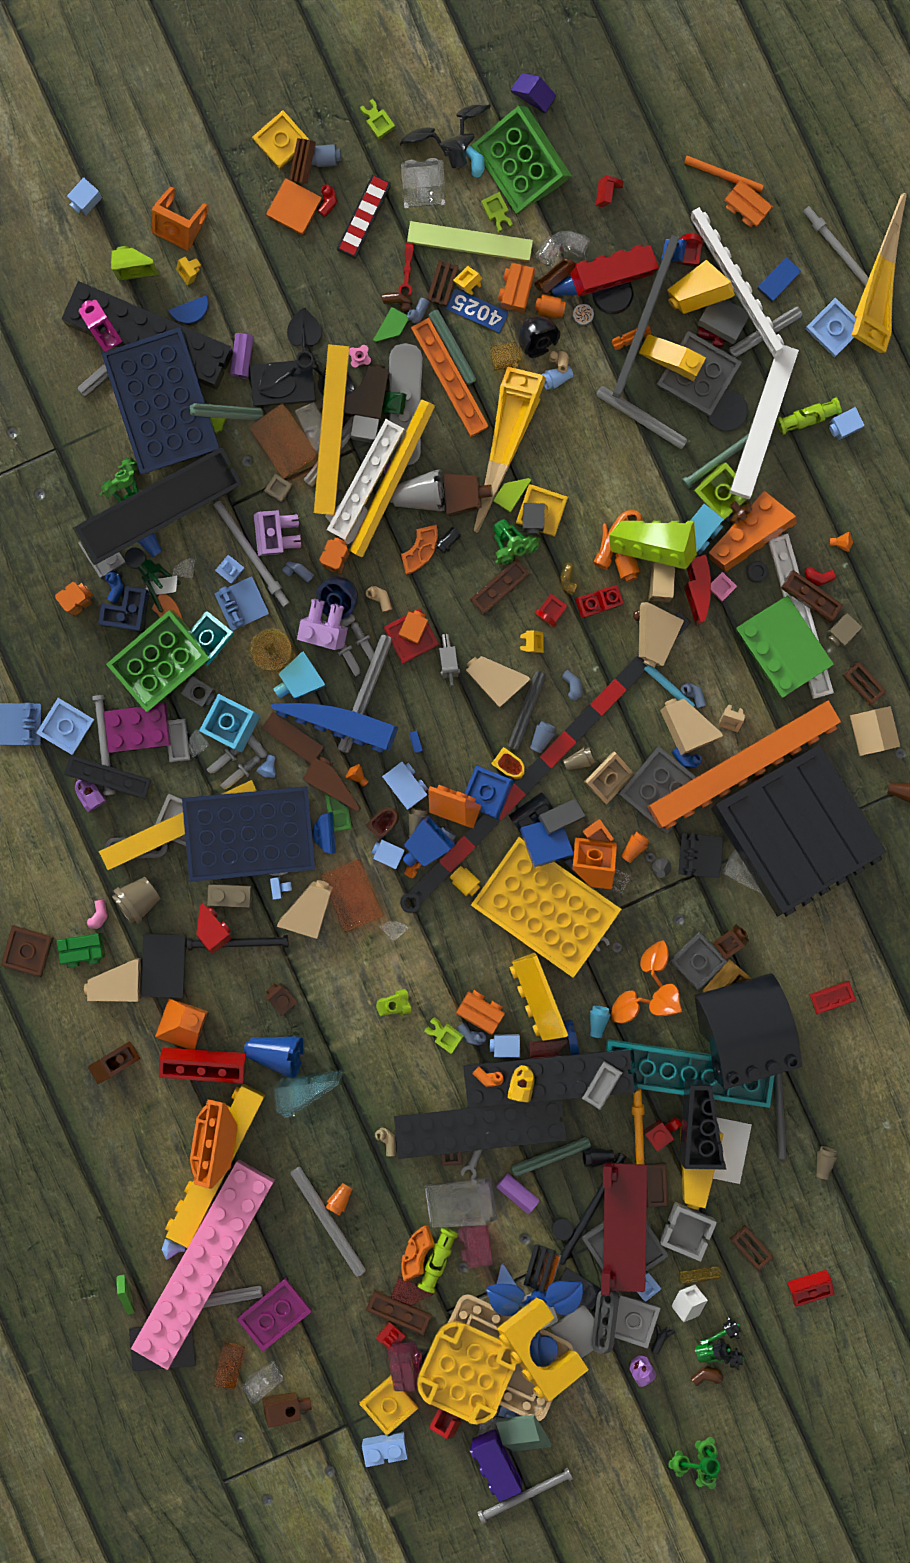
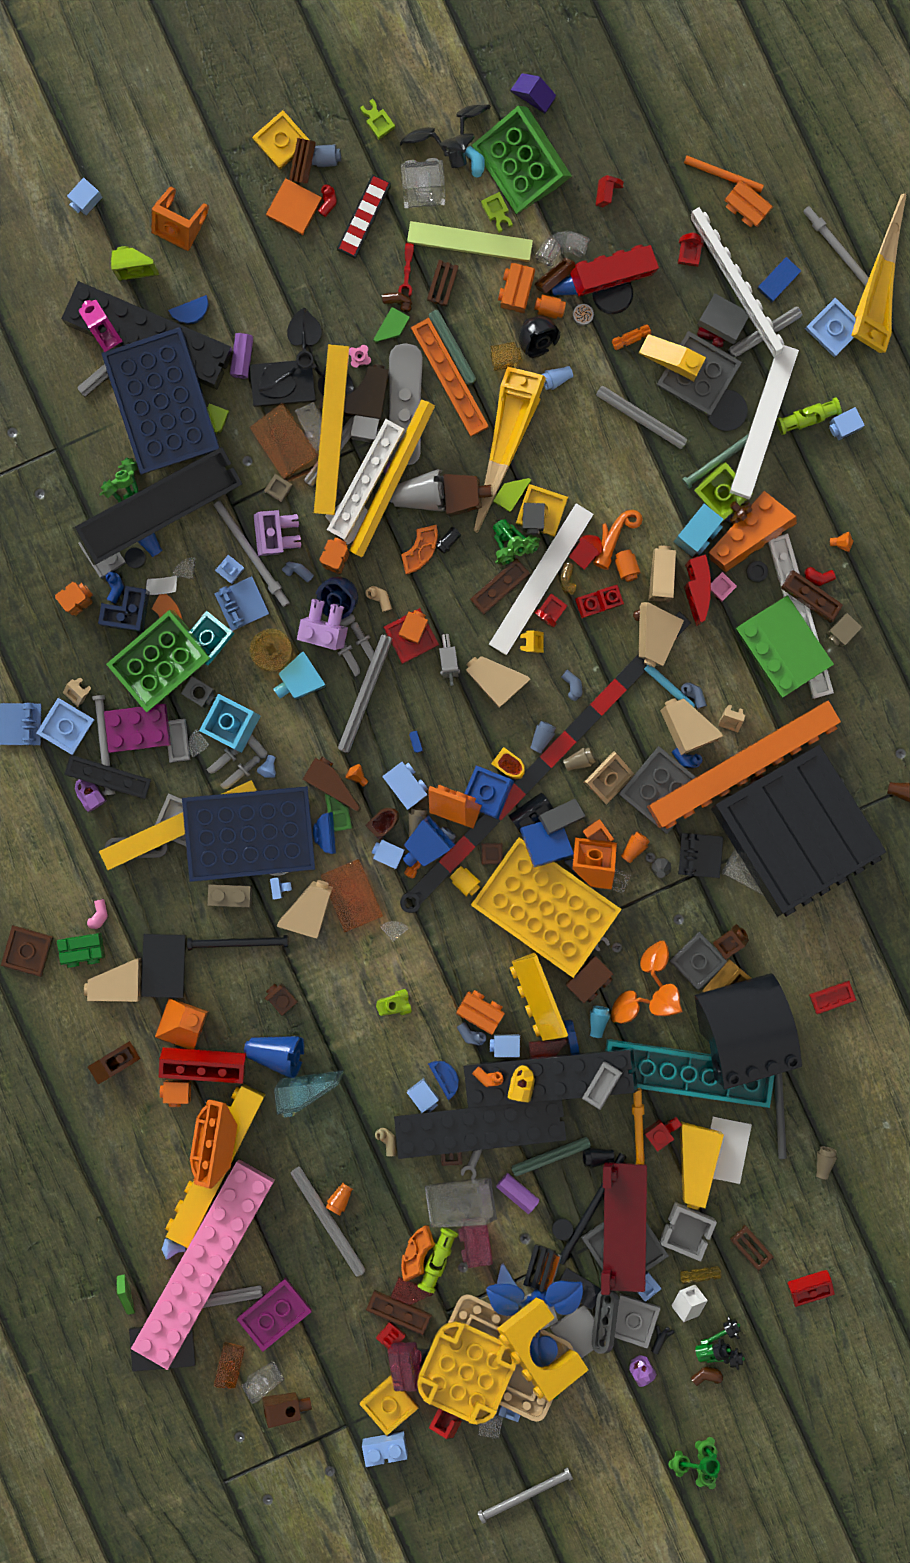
dark tan piece [112,877,161,925] -> none
dark green plant [139,559,181,613] -> none
yellow tile [176,257,201,286] -> none
sand green axle [190,403,263,421] -> none
red slope [196,903,231,955] -> none
reddish brown tile [261,712,325,764] -> none
blue slope [271,703,399,753] -> none
dark green tile [382,391,407,415] -> none
sand blue arm [407,298,430,324] -> none
lime plate [424,1017,464,1054] -> none
blue sticker [446,289,508,333] -> none
yellow tile [453,266,482,295] -> none
dark purple brick [470,1429,522,1502] -> none
sand green slope [496,1414,552,1451] -> none
dark grey axle [508,671,546,750] -> none
tan arm [549,351,569,373] -> none
lime wedge [609,521,697,569] -> none
dark grey tile [612,235,679,398] -> none
reddish brown tile [646,1163,668,1207] -> none
blue tile [662,239,687,262] -> none
yellow slope [667,260,735,314] -> none
black wedge [679,1079,727,1170] -> none
reddish brown tile [842,661,887,706] -> none
tan slope [850,706,900,756] -> none
none -> tan tile [63,678,91,707]
none -> orange brick [160,1080,191,1107]
none -> light blue brick [407,1078,439,1113]
none -> blue tile [428,1061,459,1100]
none -> reddish brown tile [482,843,503,864]
none -> white tile [489,504,593,655]
none -> reddish brown brick [565,955,613,1003]
none -> red tile [569,535,602,570]

